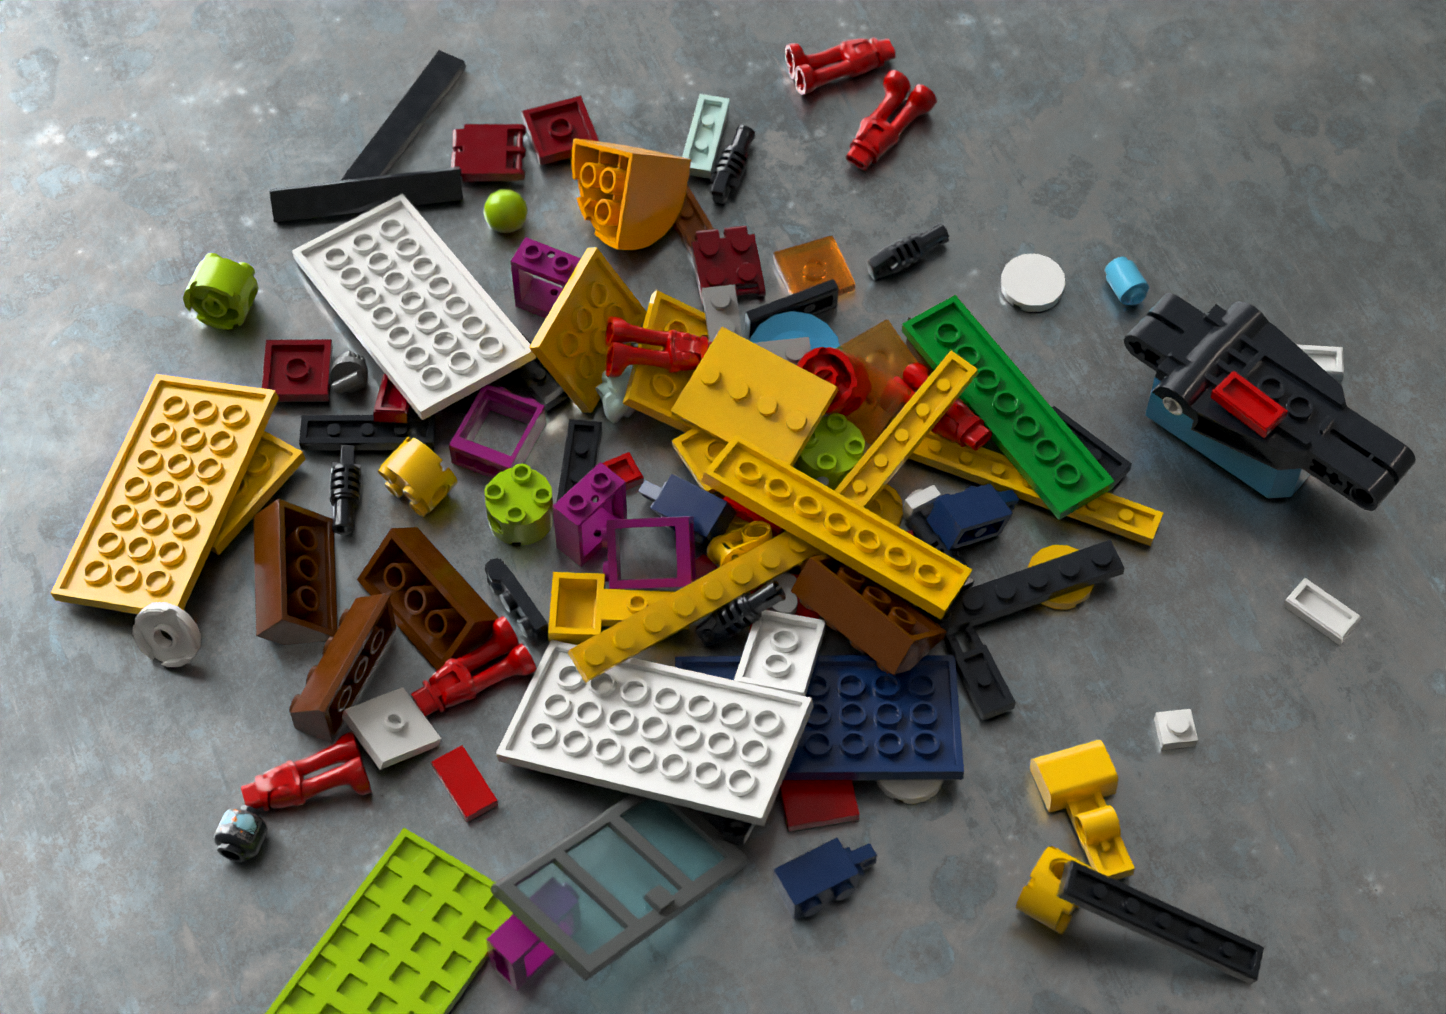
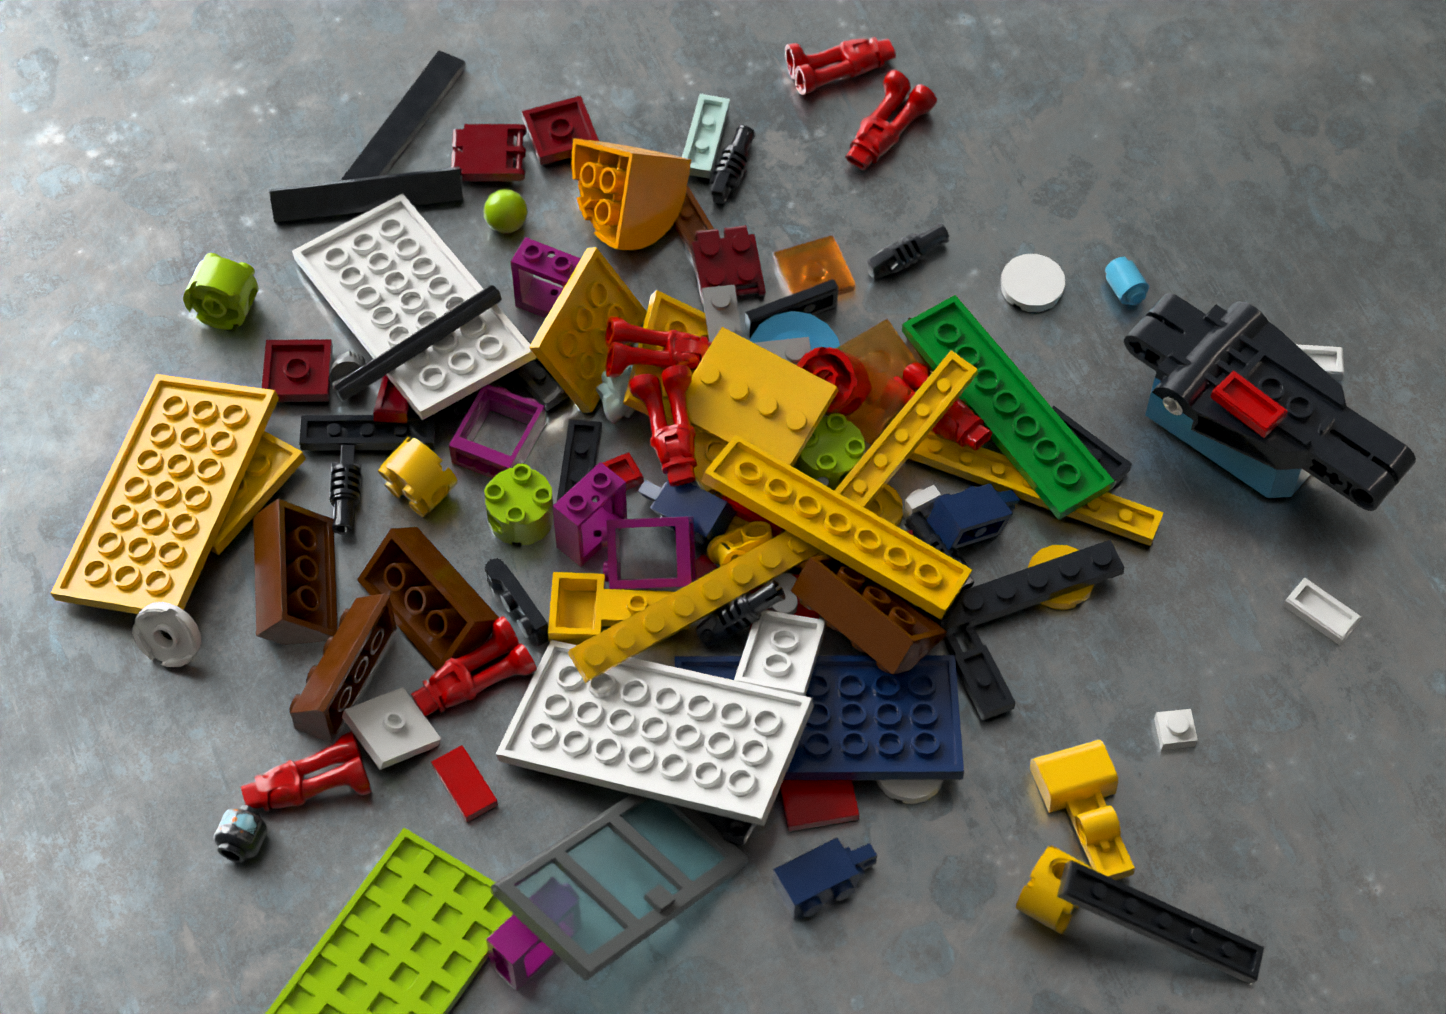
none -> black axle [333,285,502,401]
none -> red piece [629,365,697,487]

